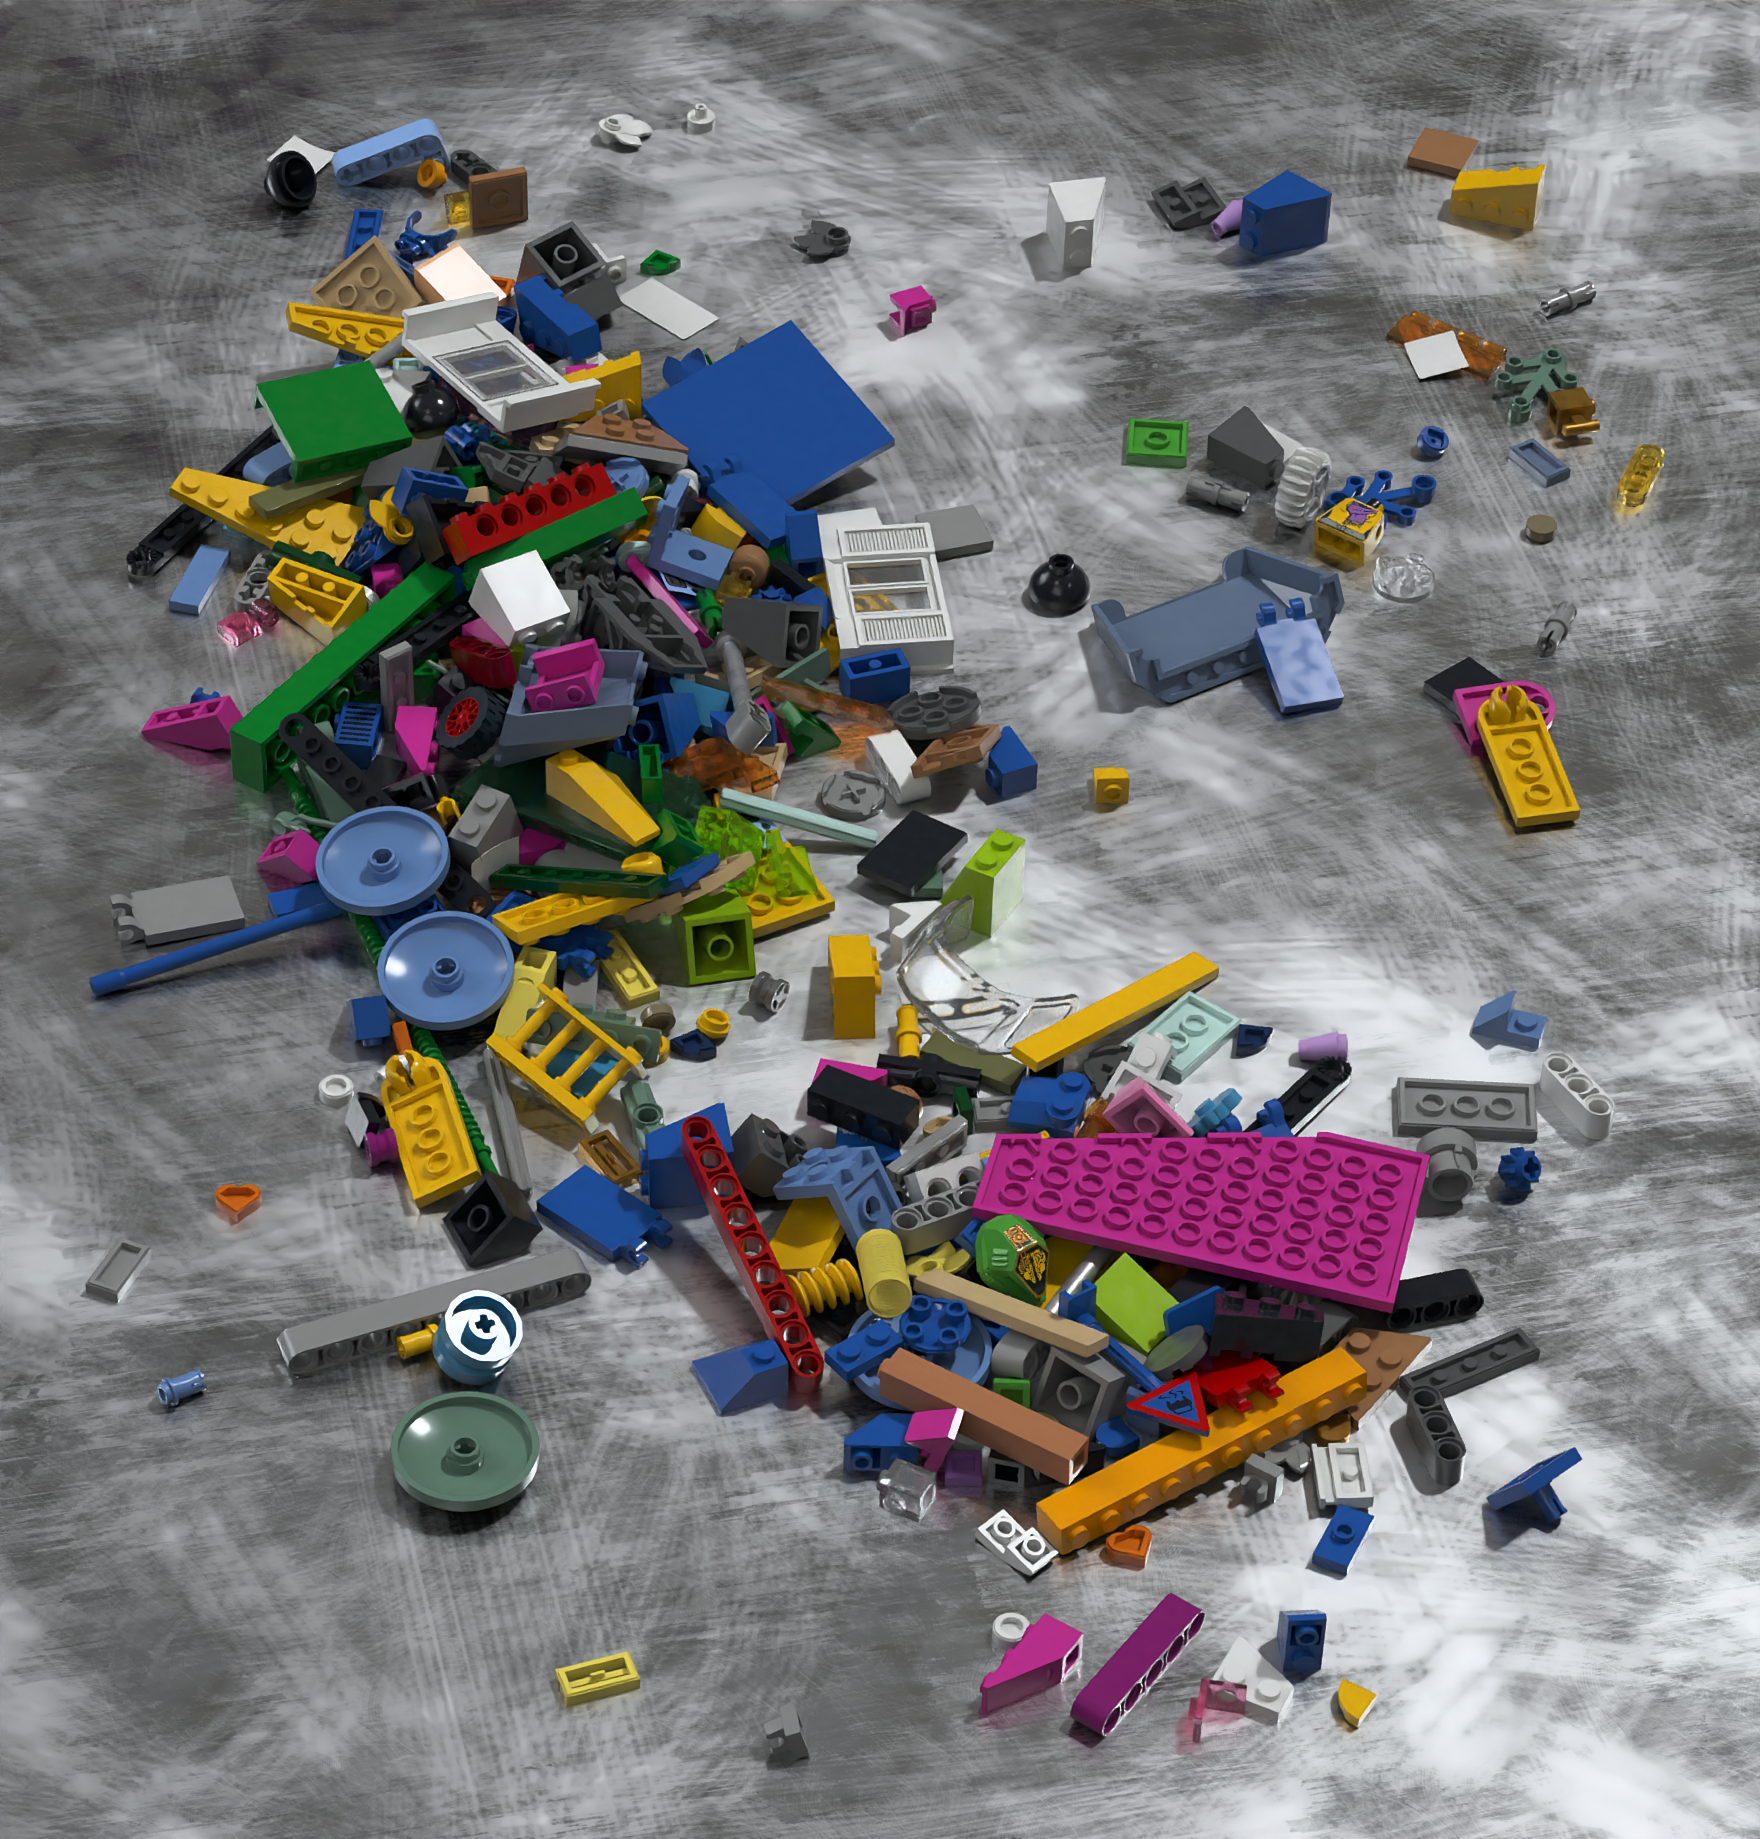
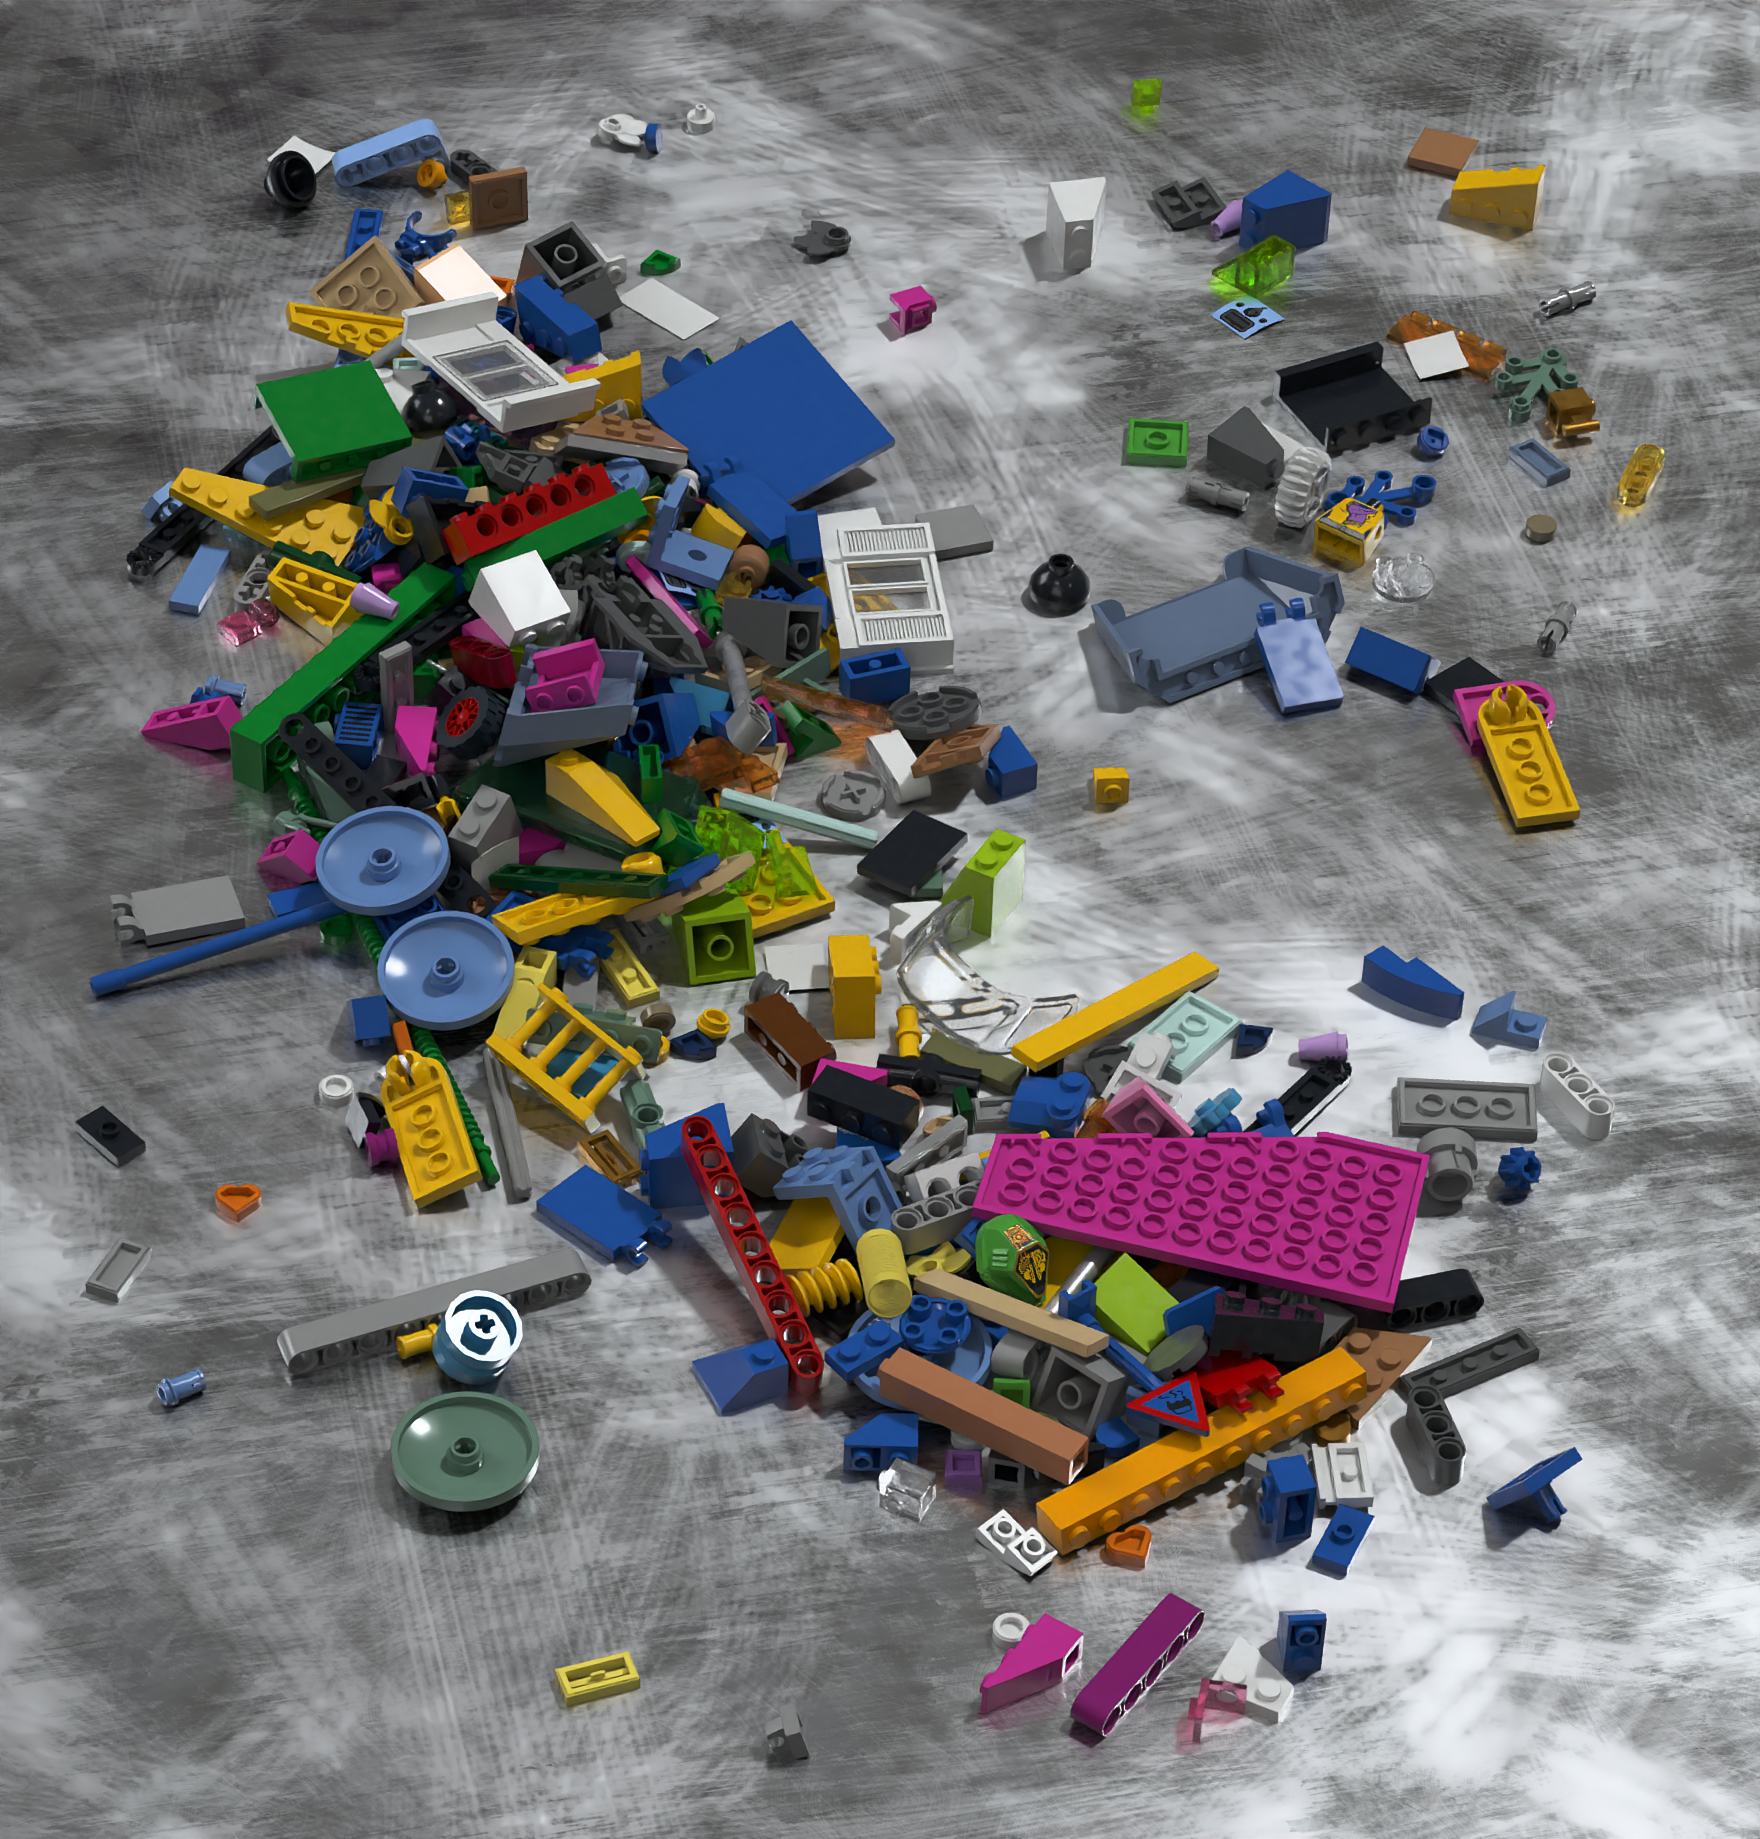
black slope [442,1170,543,1268] -> none
dark pink slope [904,1408,964,1477] -> none
yellow tile [1338,1678,1377,1728] -> none
none -> black plate [75,1106,146,1167]
none -> light blue tile [141,481,182,521]
none -> medium blue pin [204,675,248,705]
none -> green tile [319,915,354,946]
none -> lavender cone [350,582,400,620]
none -> light grey tile [611,914,670,954]
none -> blue tile [645,123,662,152]
none -> reddish brown brick [744,992,837,1091]
none -> white sticker [764,943,830,990]
none -> clear neon green tile [1130,79,1162,114]
none -> sticker [1211,296,1286,339]
none -> clear neon green slope [1212,234,1296,299]
none -> blue brick [1258,1454,1317,1544]
none -> black panel [1273,341,1432,454]
none -> blue piece [1345,627,1441,695]
none -> blue slope [1361,945,1464,1020]

